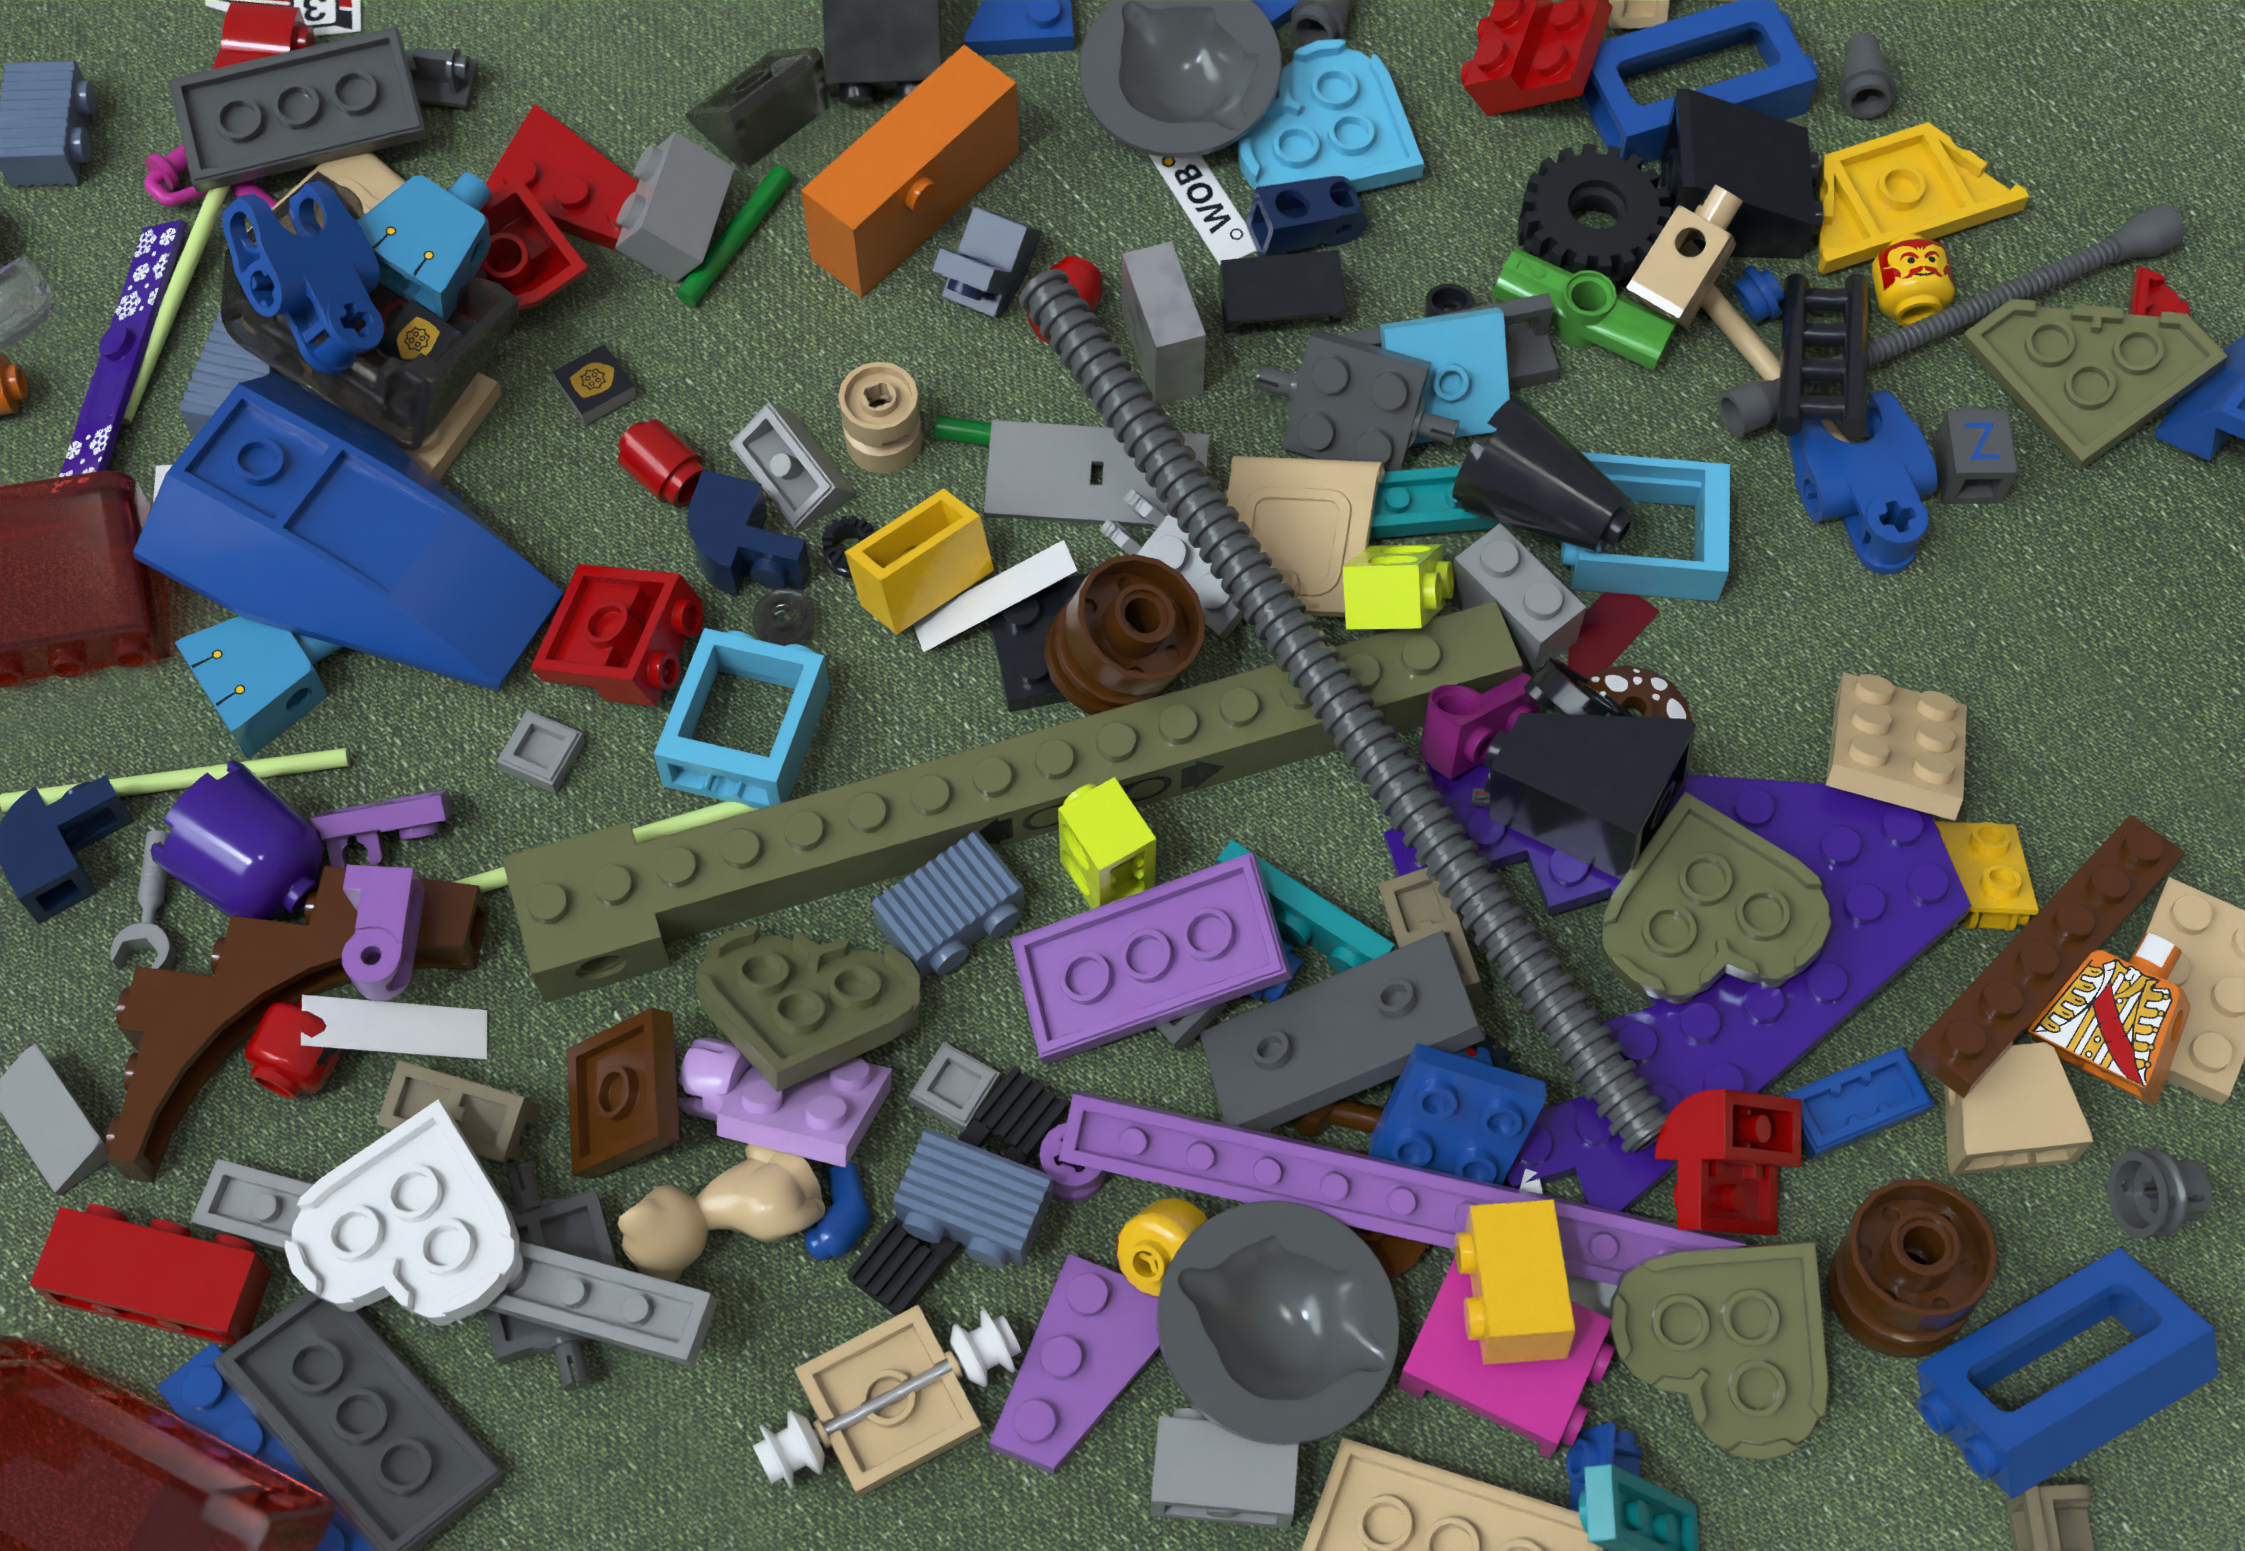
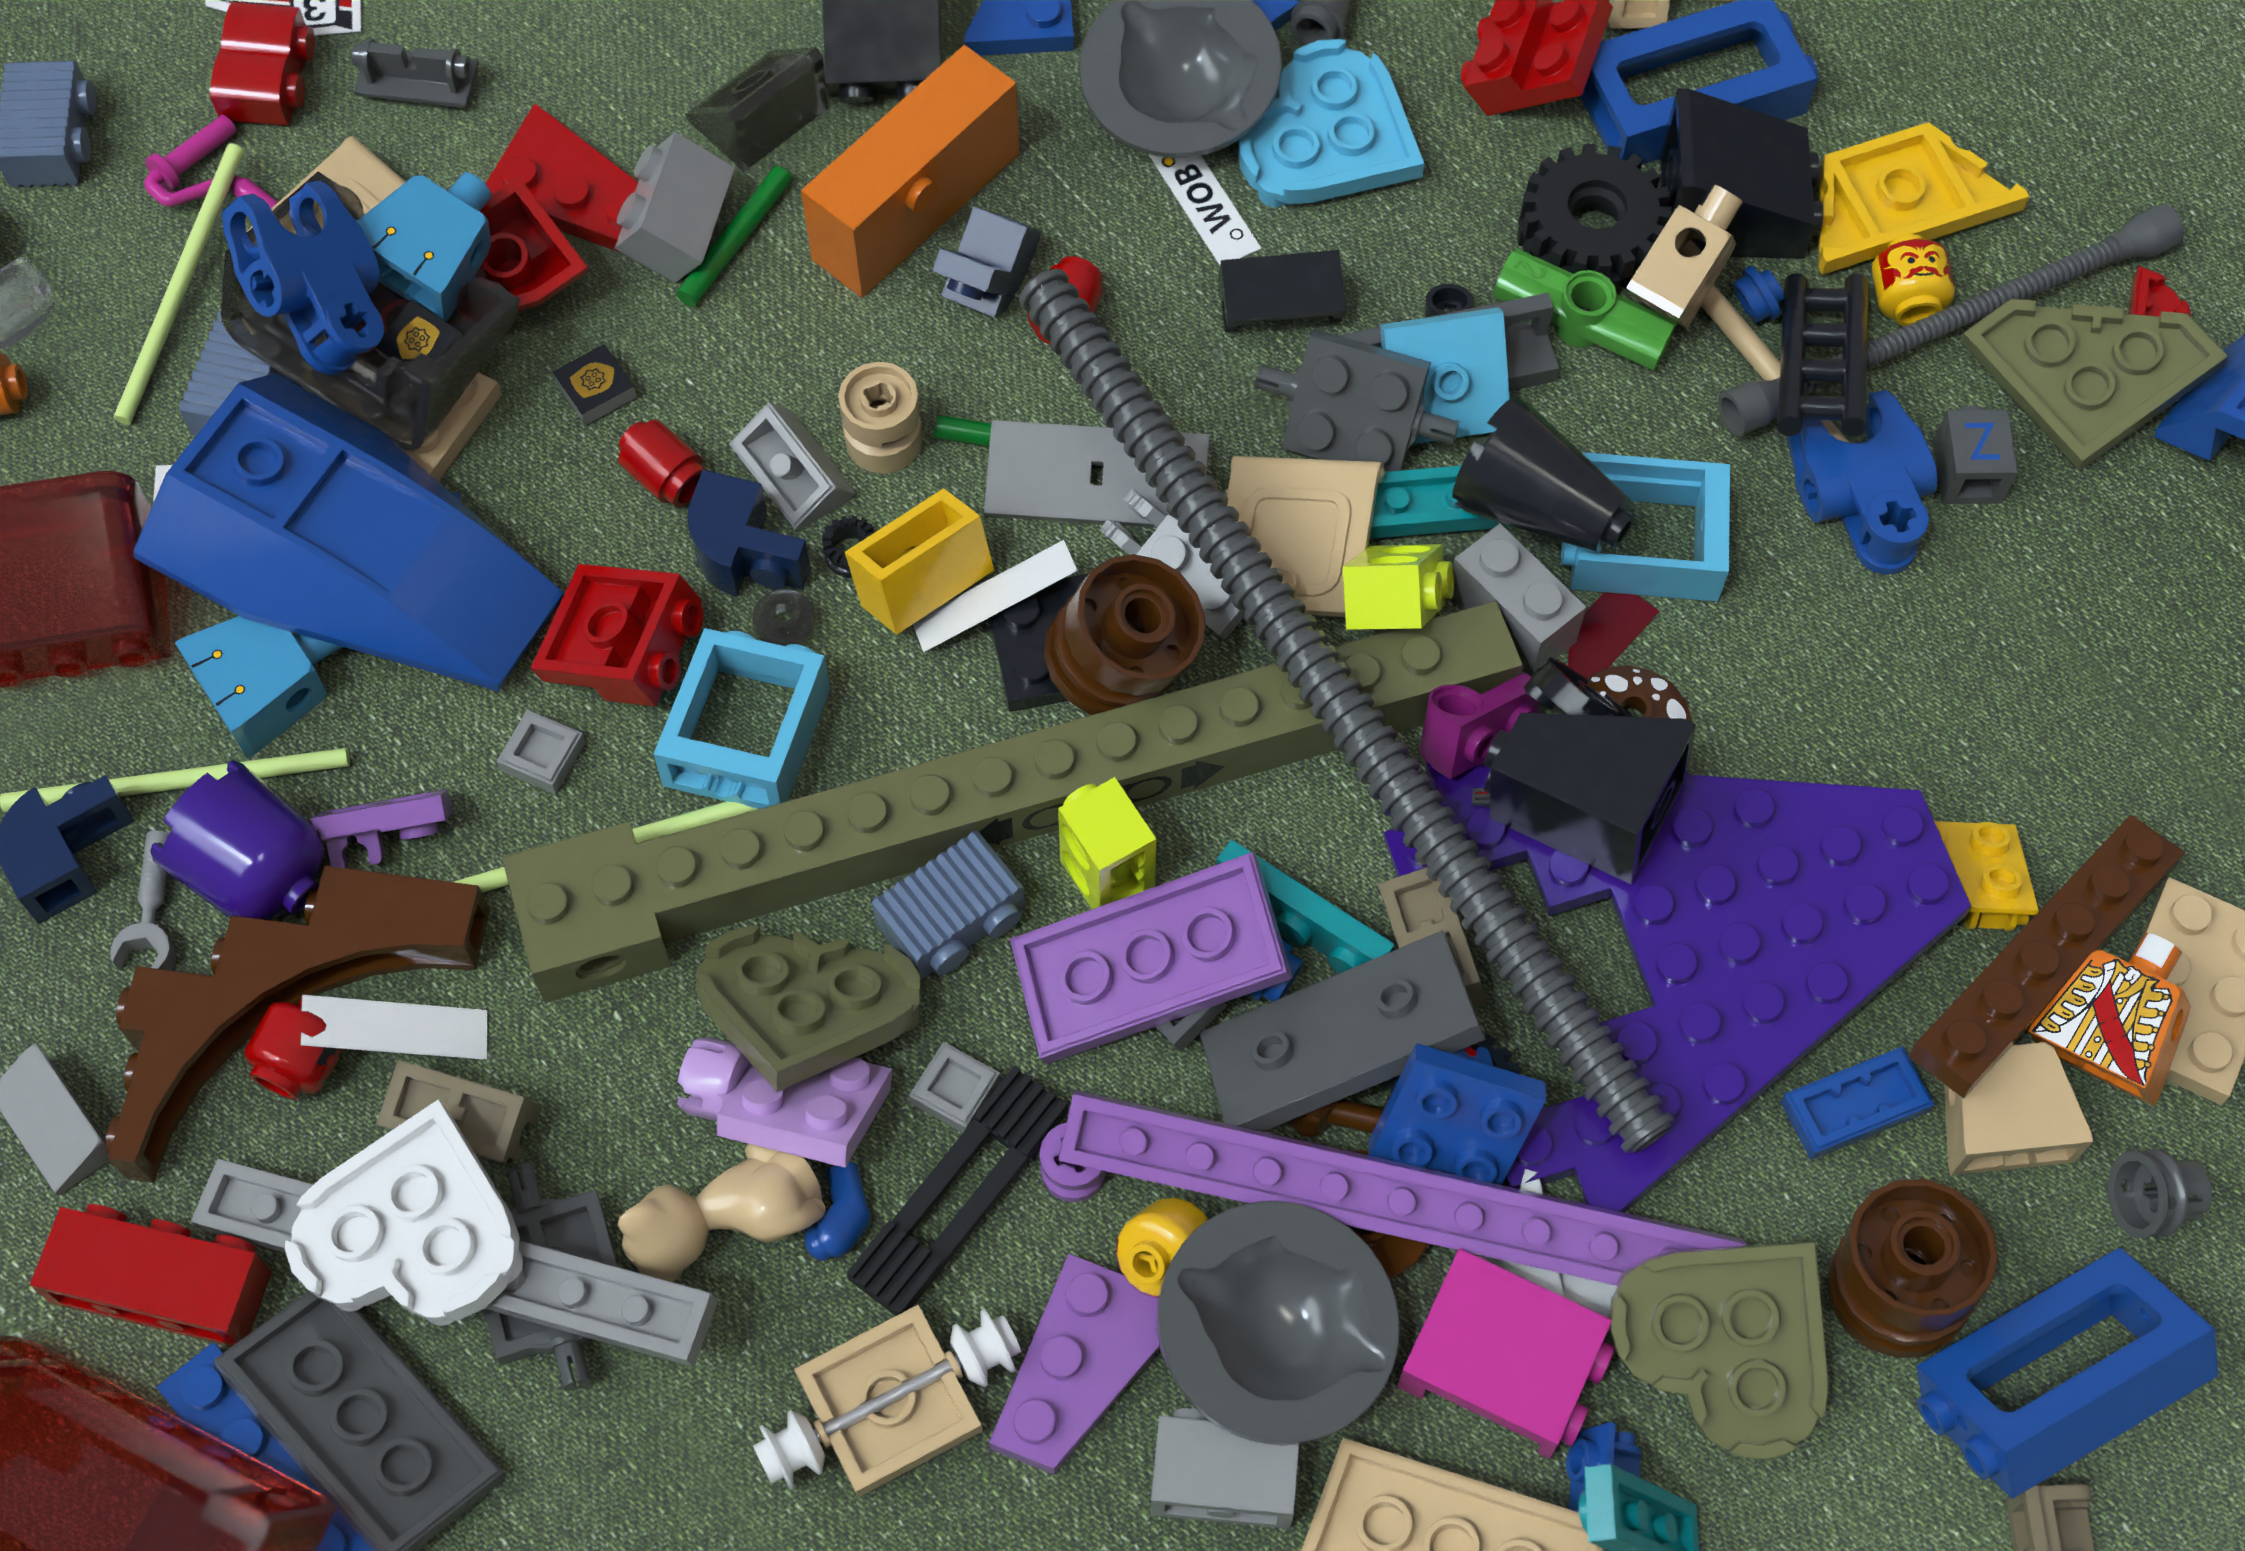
dark purple piece [48,219,187,521] -> none
dark grey plate [168,26,428,193] -> none
medium lavender leg [342,865,425,1001] -> none
reddish brown plate [567,1007,680,1179] -> none
sand blue brick [893,1127,1054,1268] -> none
flat silver piece [1122,242,1206,405] -> none
dark blue leg [1245,176,1368,257] -> none
yellow brick [1455,1200,1575,1365] -> none
olive plate [1601,792,1831,1004] -> none
red brick [1655,1089,1801,1236] -> none
tan plate [1826,672,1967,820] -> none
dark grey cone [1838,33,1897,118] -> none

